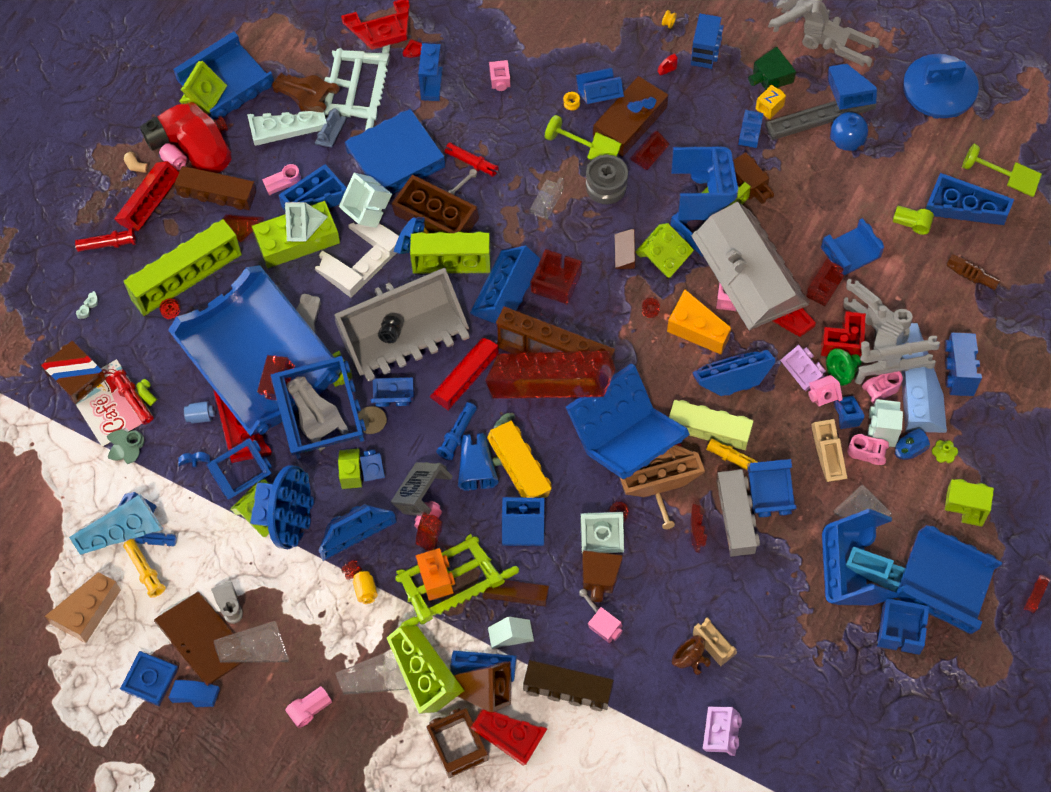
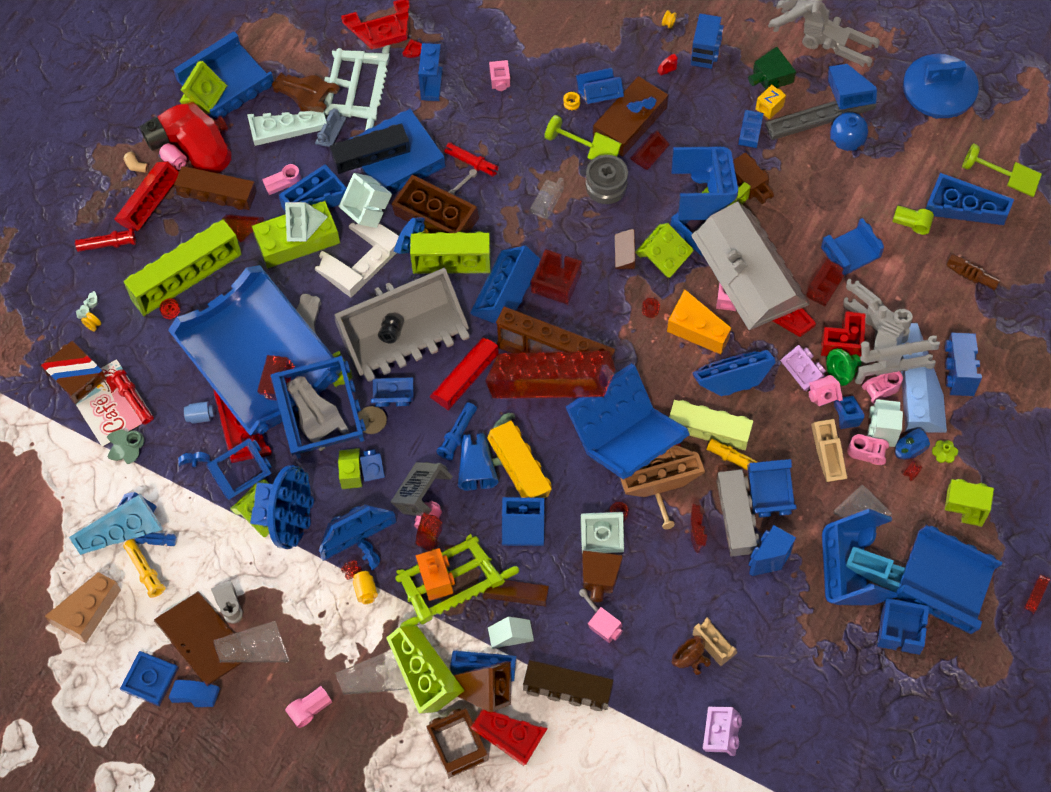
lime arm [136,379,158,407] -> none
none -> yellow bush [81,312,102,331]
none -> black brick [330,123,410,174]
none -> blue piece [357,539,380,571]
none -> blue slope [749,525,796,576]
none -> clear red bush [903,461,923,481]

